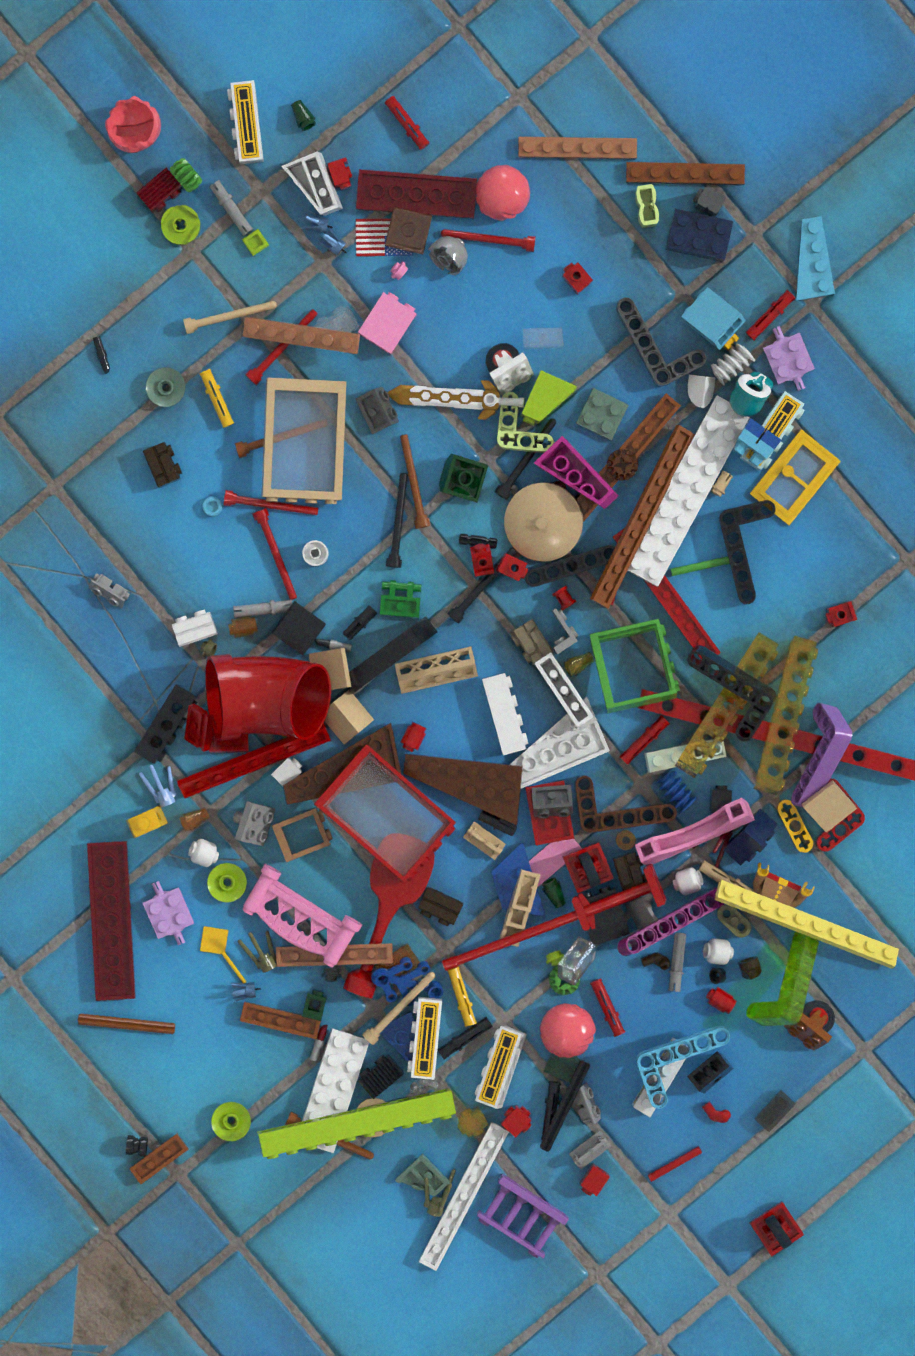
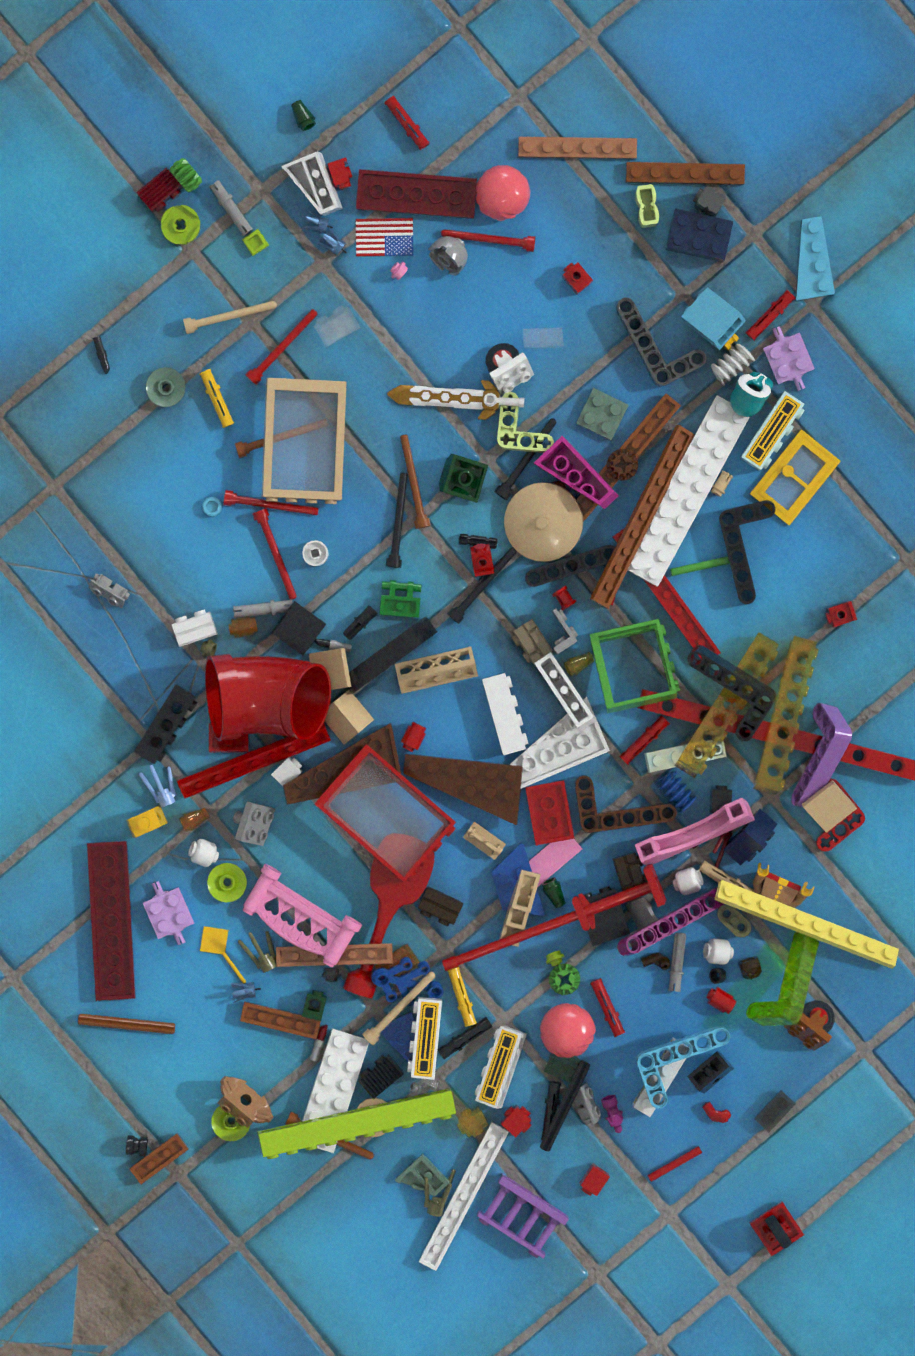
coral piece [105,96,161,153] -> none
dark brown brick [143,442,183,488] -> none
red plate [184,703,214,752] -> none
brick [227,80,264,165] -> none
nougat plate [243,317,360,354] -> none
medium nougat window [272,808,333,862] -> none
dark grey bracket [356,387,399,434] -> none
bright pink panel [358,292,417,355] -> none
reddish brown plate [385,206,432,255] -> none
black axle [478,810,517,836] -> none
red brick [496,553,528,581] -> none
lime slope [521,370,577,426] -> none
dark grey bracket [532,785,573,819] -> none
clear brick [558,936,596,986] -> none
red plate [562,841,614,893] -> none
light grey hinge [569,1130,612,1169] -> none
clear orange brick [615,829,636,850] -> none
white brick [688,375,716,408] -> none
medium azure hips [734,418,782,467] -> none
yellow beam [777,799,813,853] -> none
none -> medium nougat piece [217,1076,273,1128]
none -> magenta piece [601,1095,623,1133]

